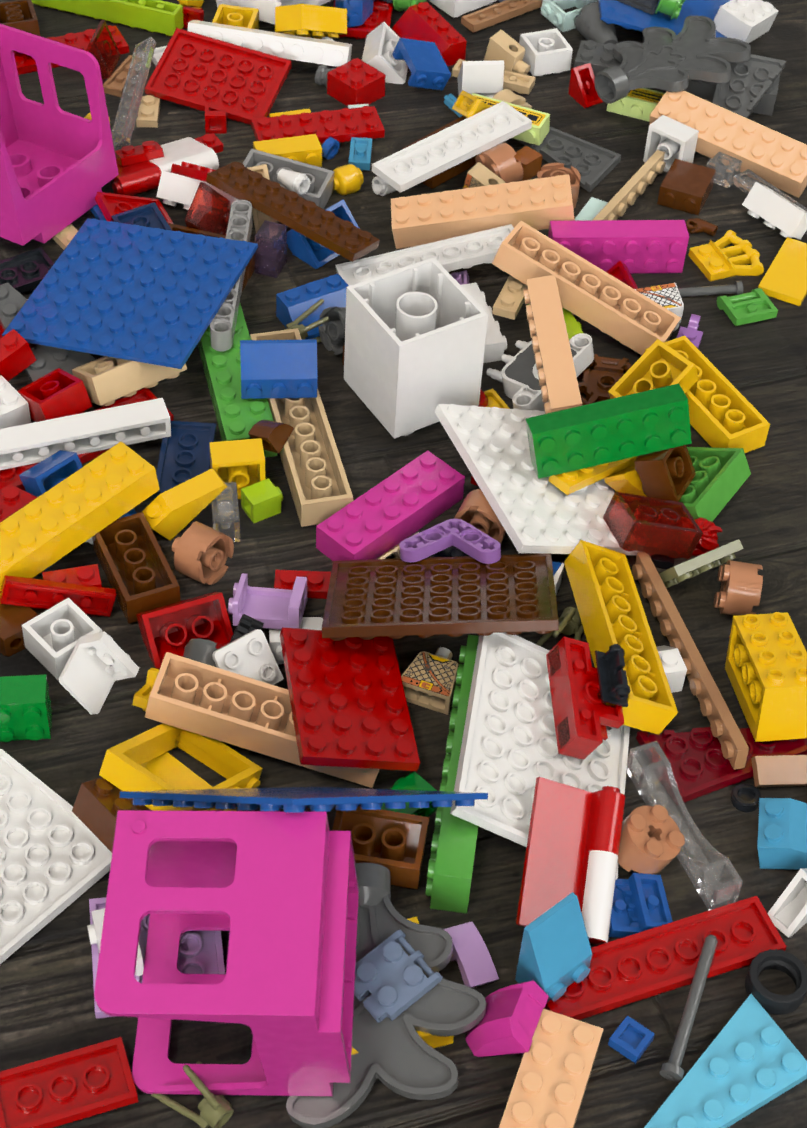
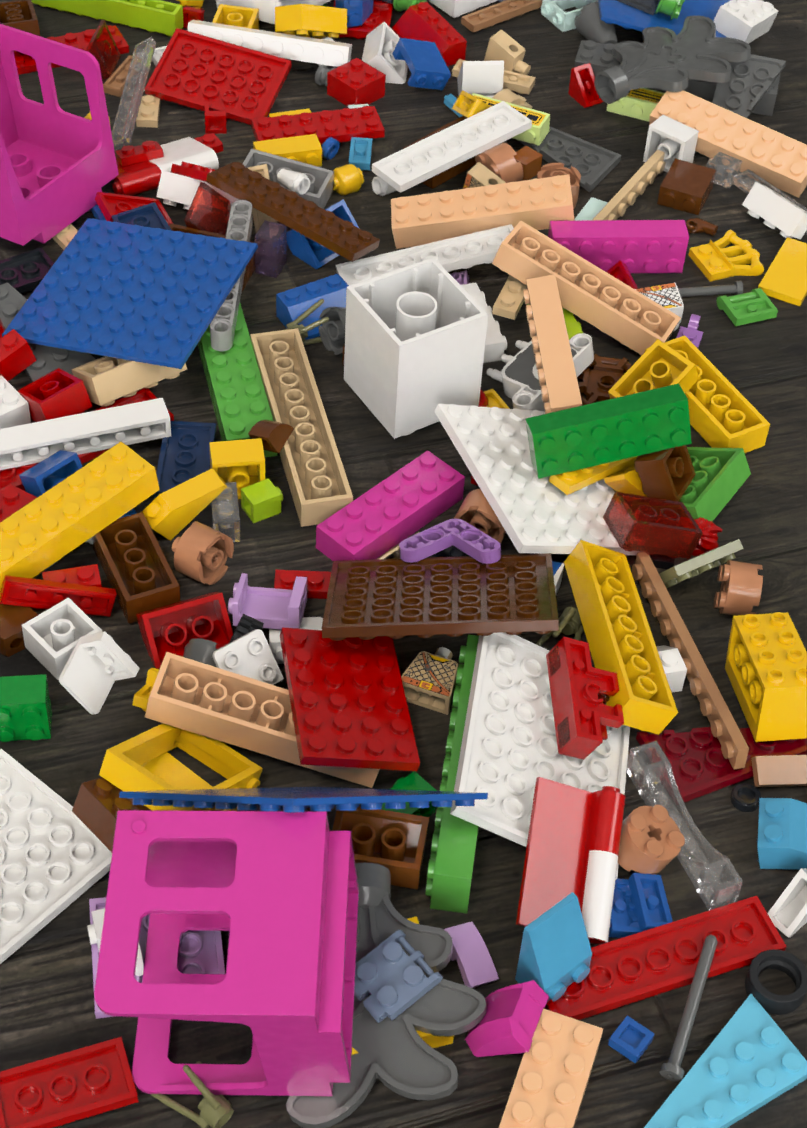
slope [240,339,318,399] -> none
white brick [519,28,573,76] -> none
black hinge [595,644,630,707] -> none

